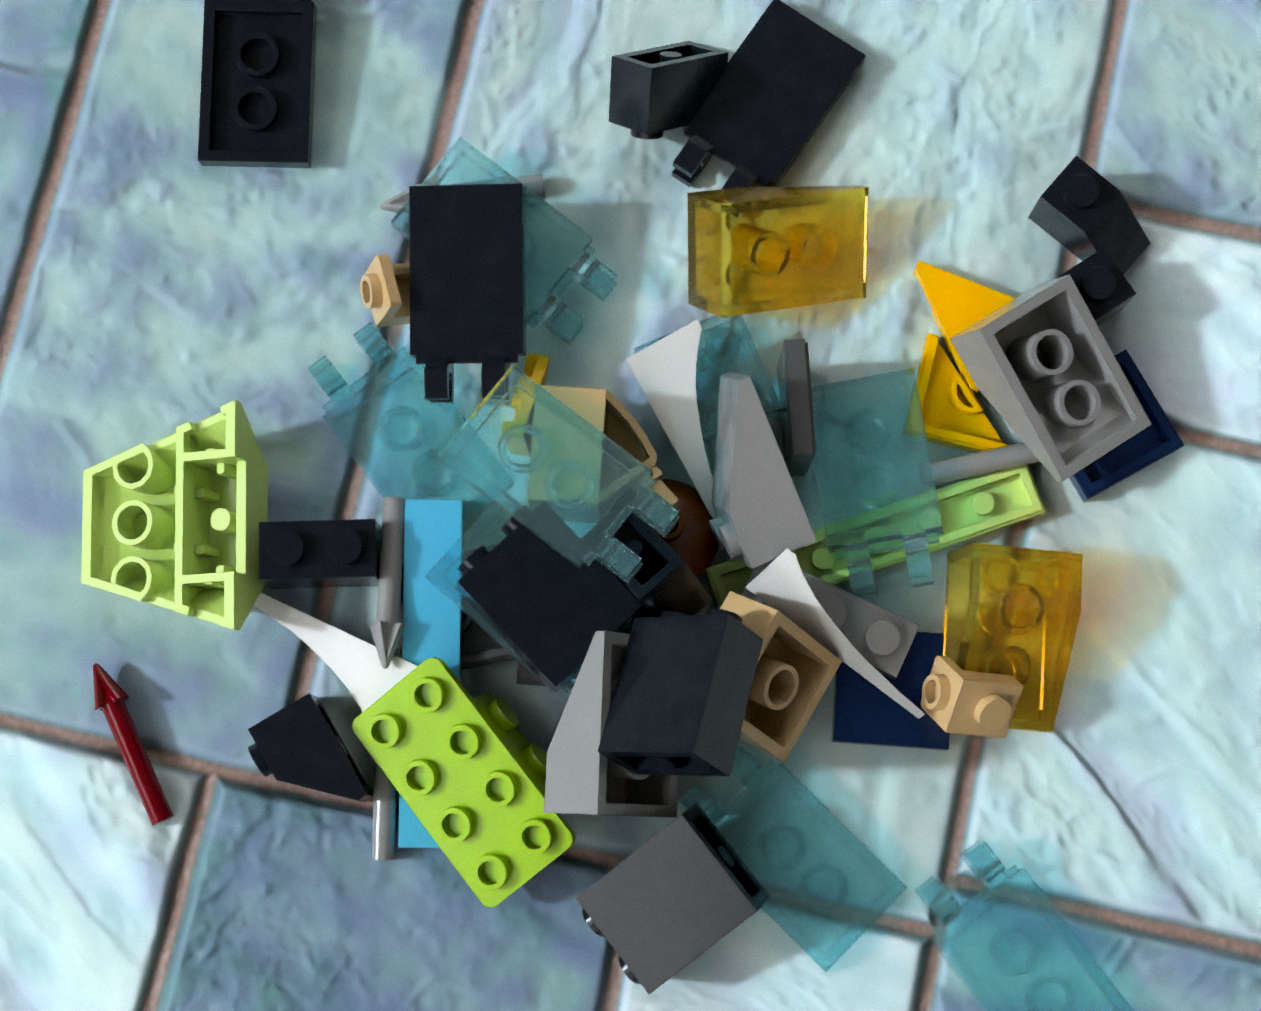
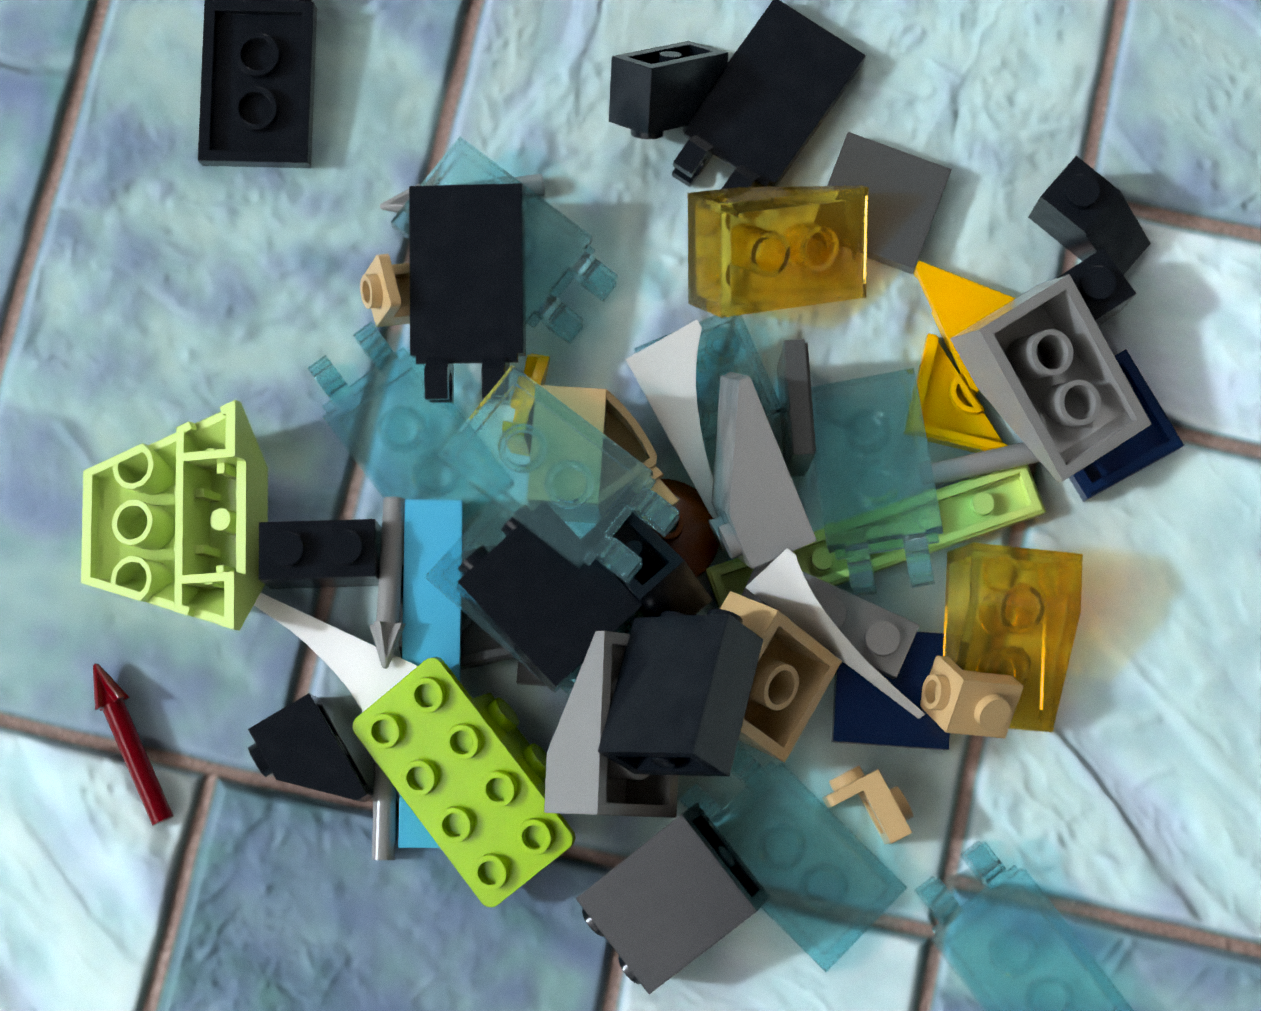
none -> dark grey tile [808,132,952,274]
none -> tan bracket [822,765,914,844]

